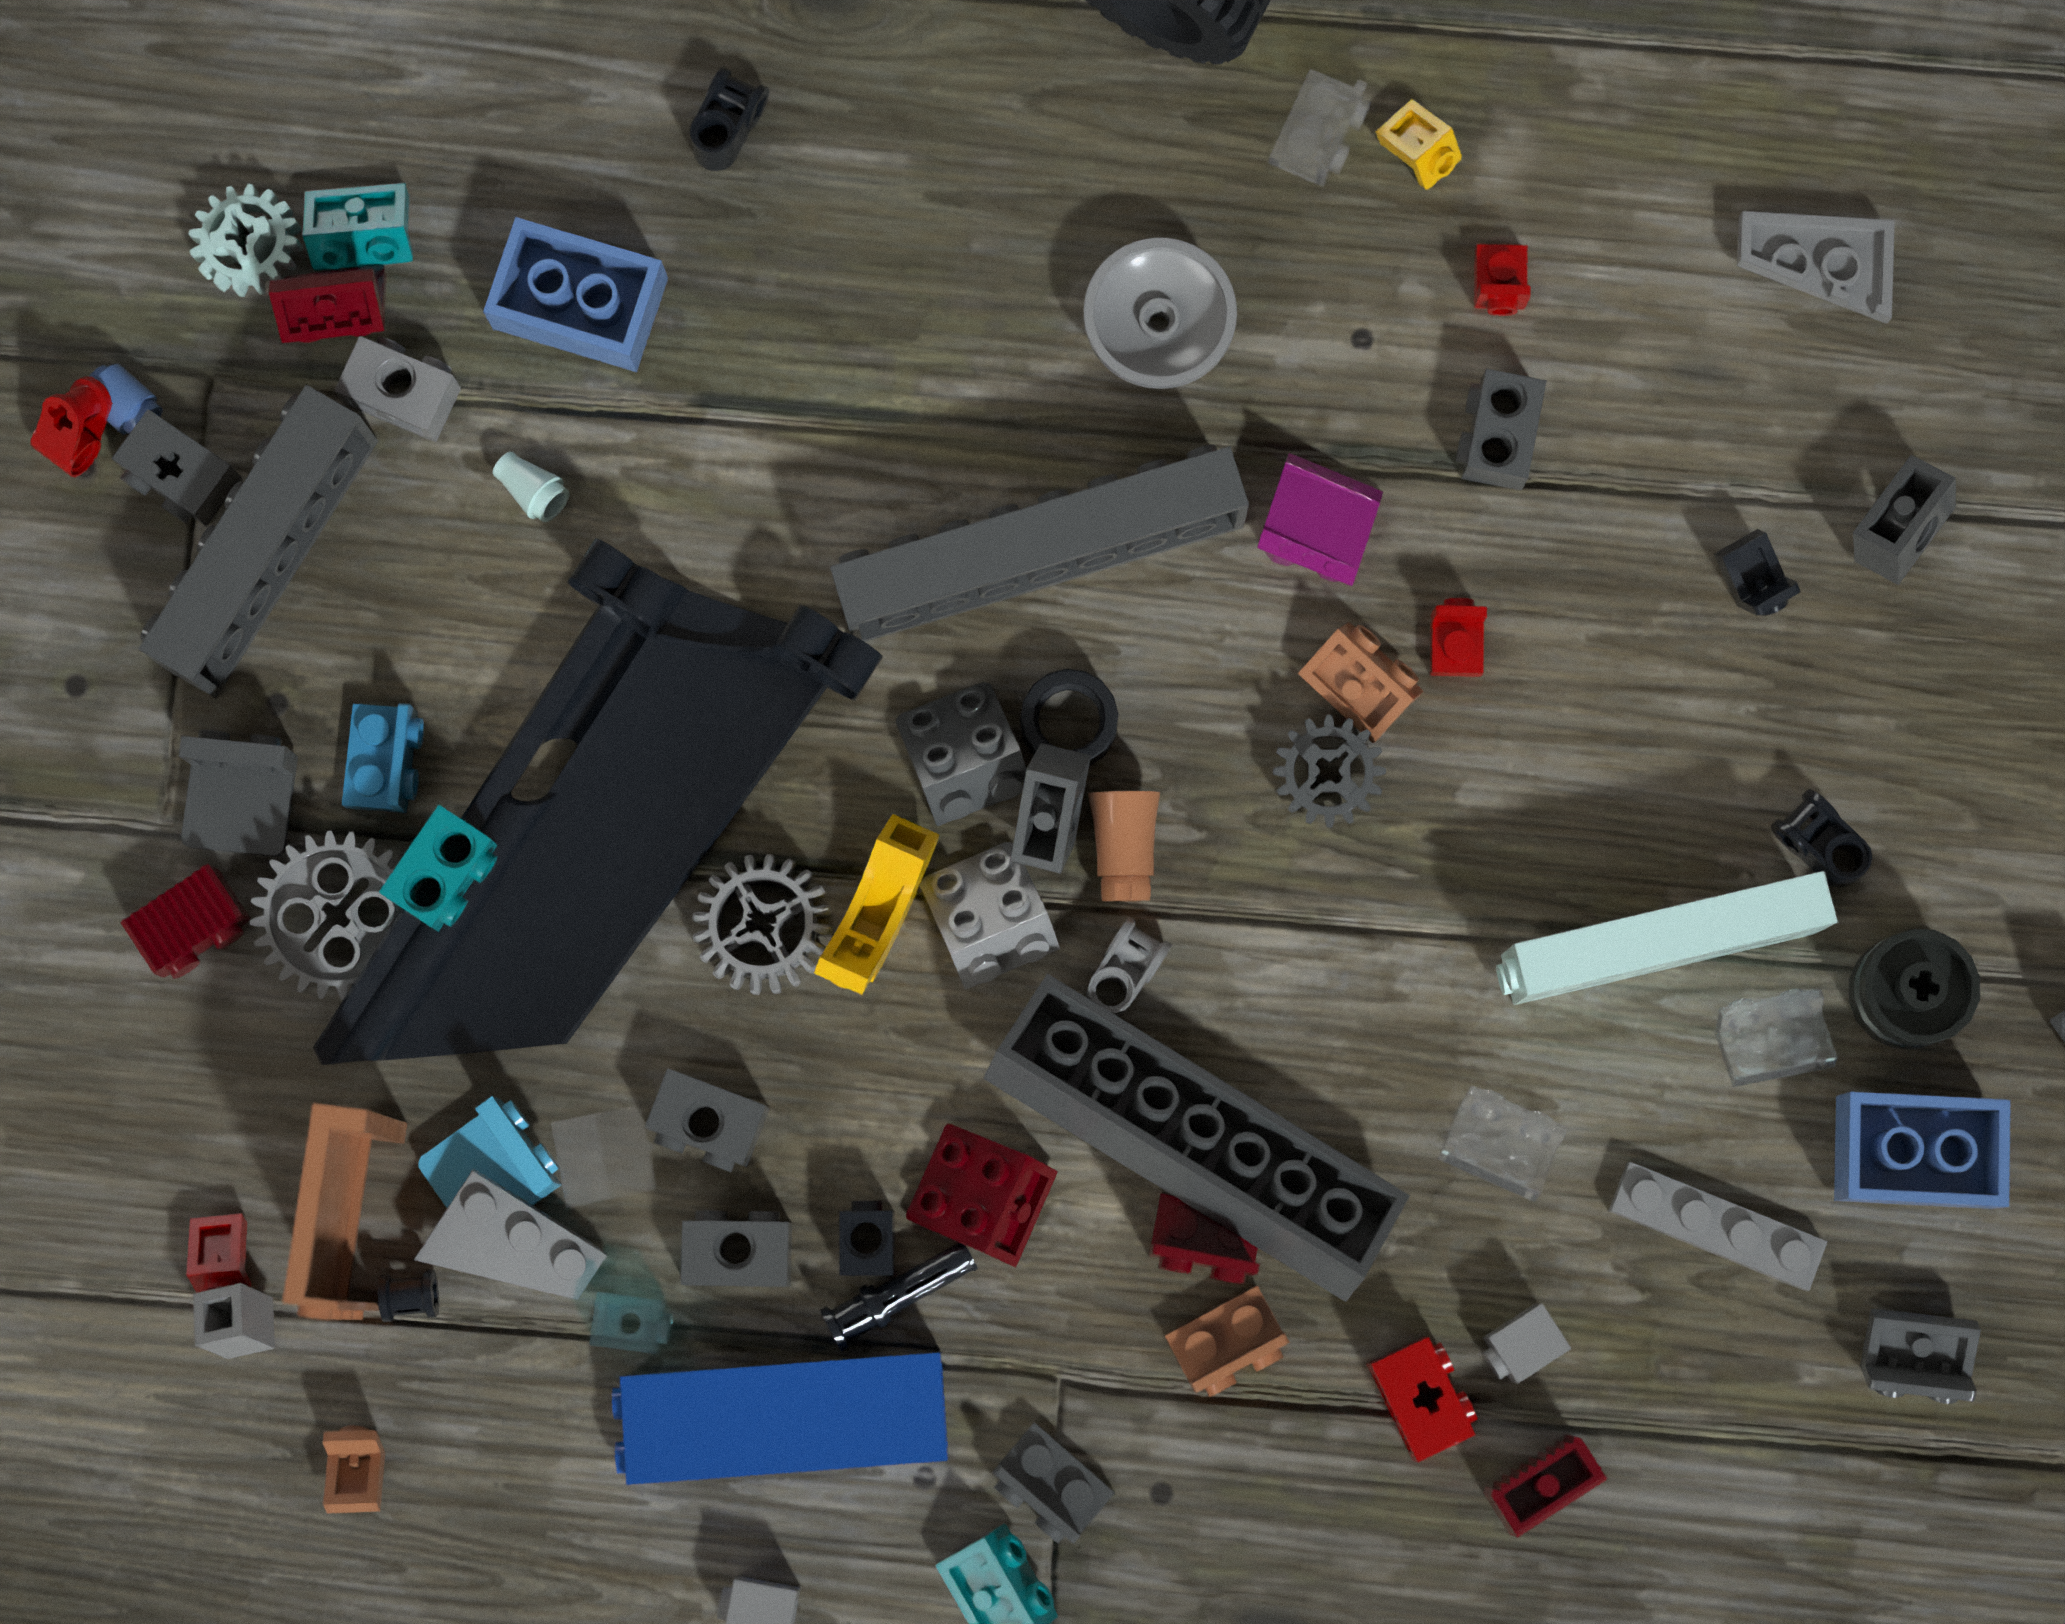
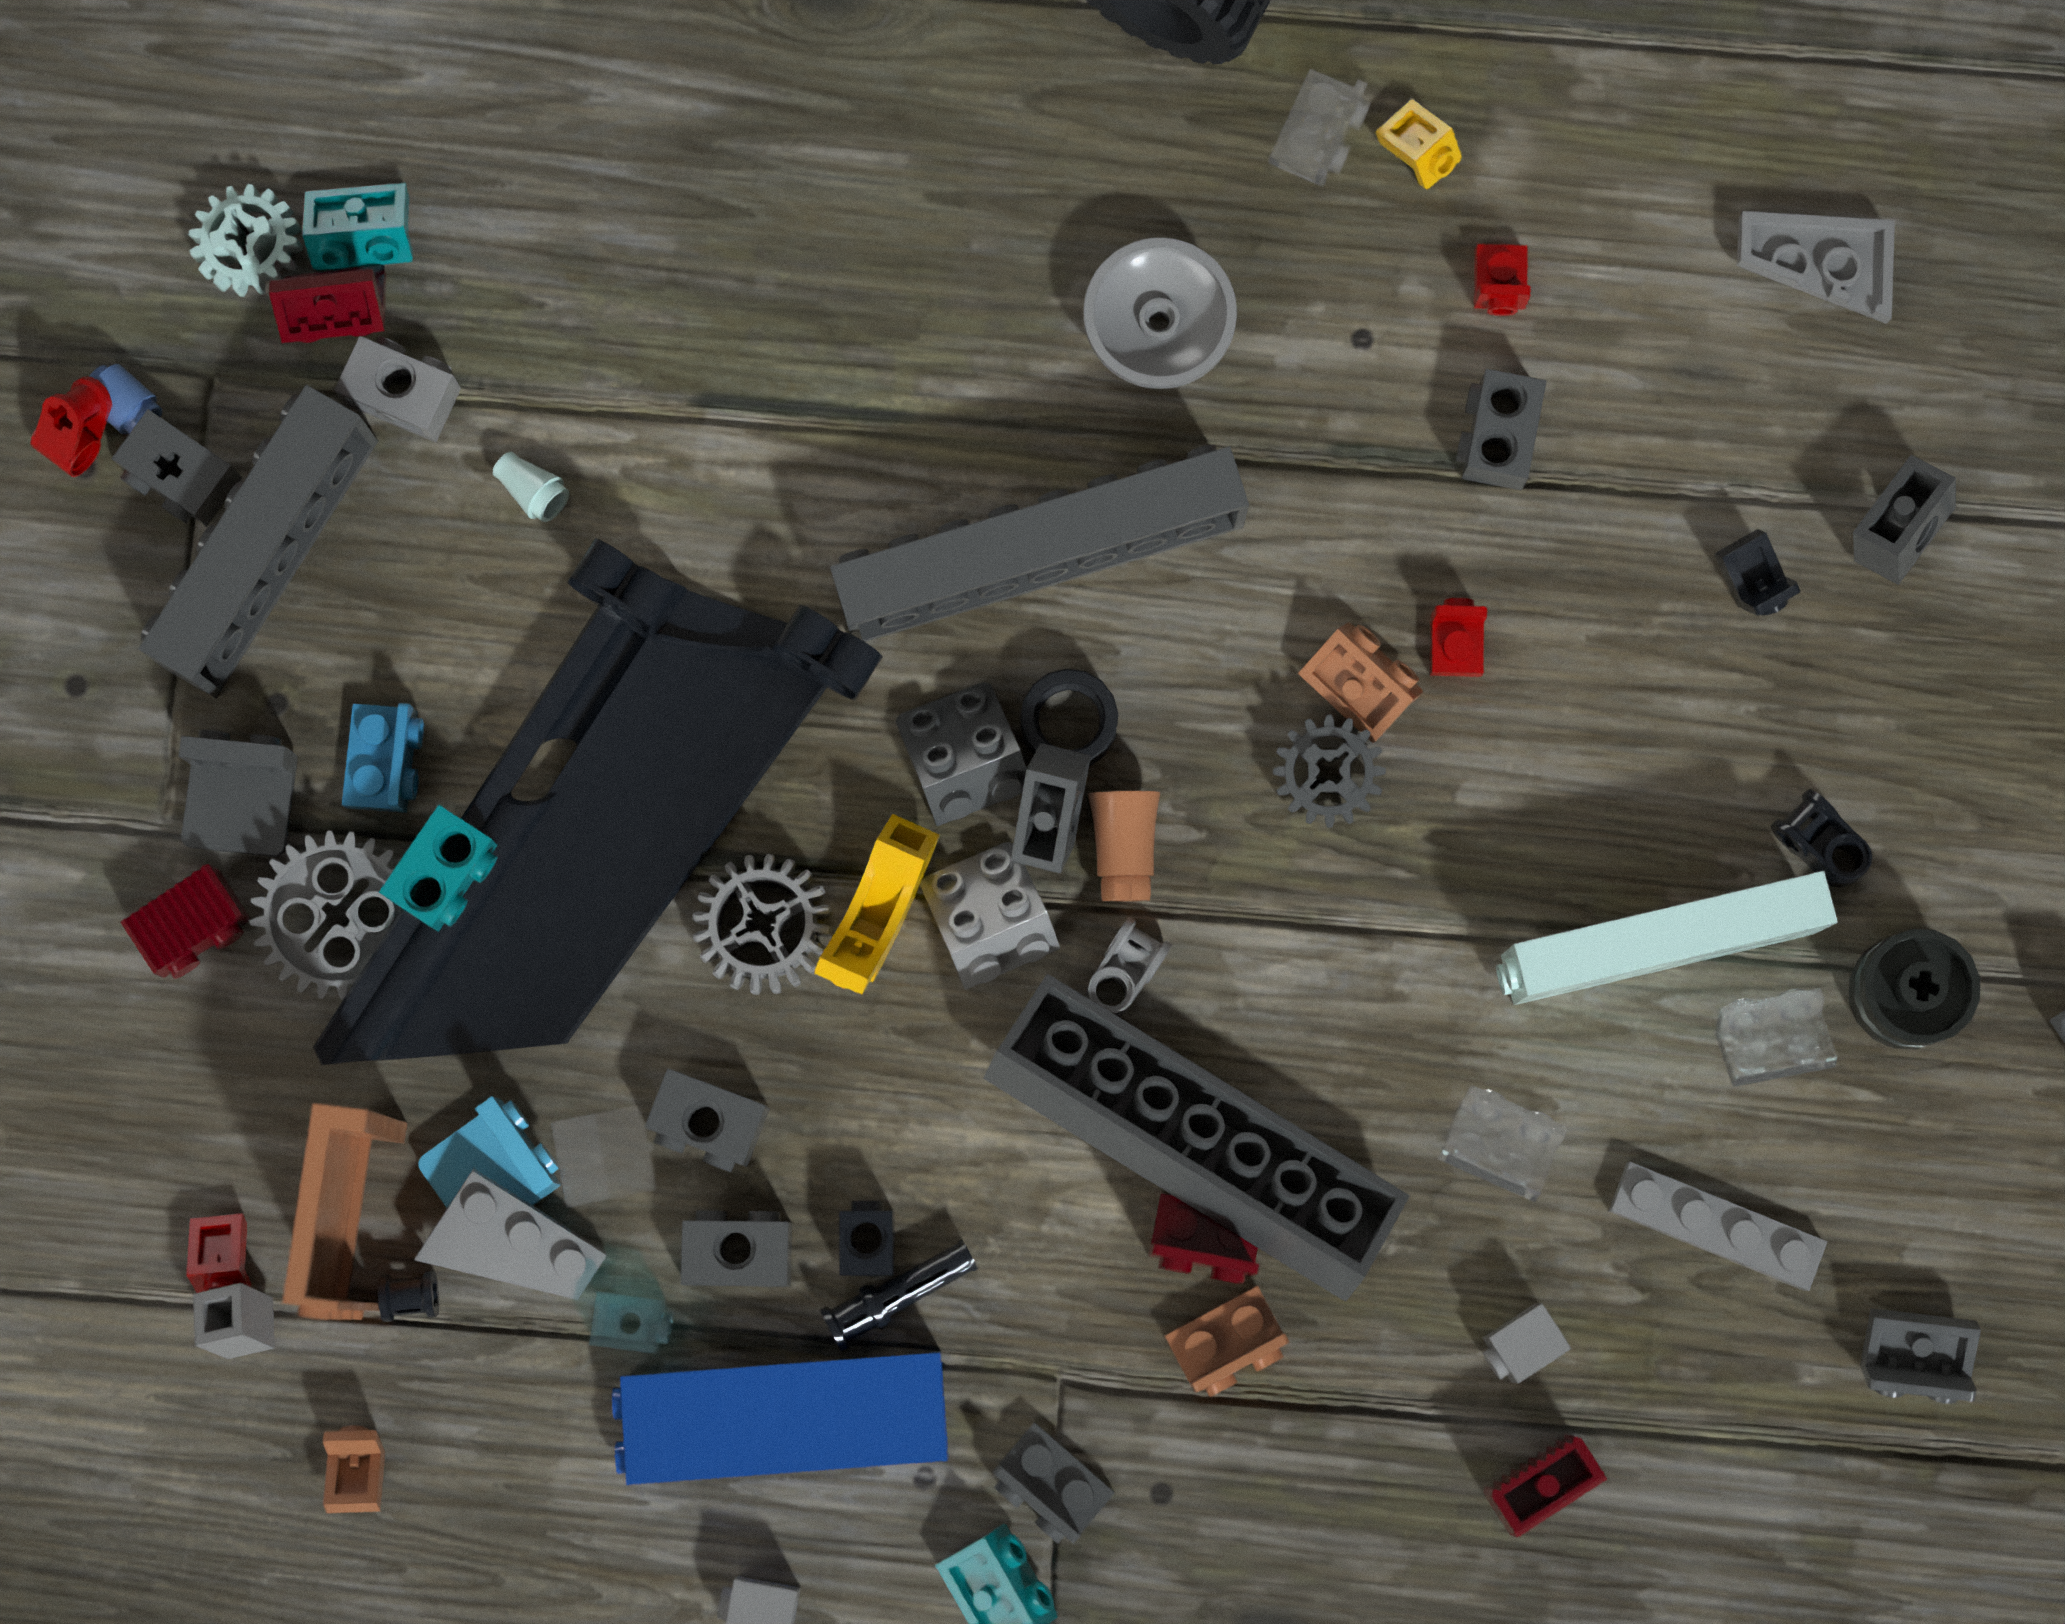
medium blue brick [483,217,668,372] -> none
black piece [690,67,770,171] -> none
dark red bracket [906,1123,1058,1268] -> none
magenta slope [1257,453,1383,586] -> none
red brick [1367,1337,1478,1463] -> none
medium blue brick [1834,1092,2010,1209] -> none

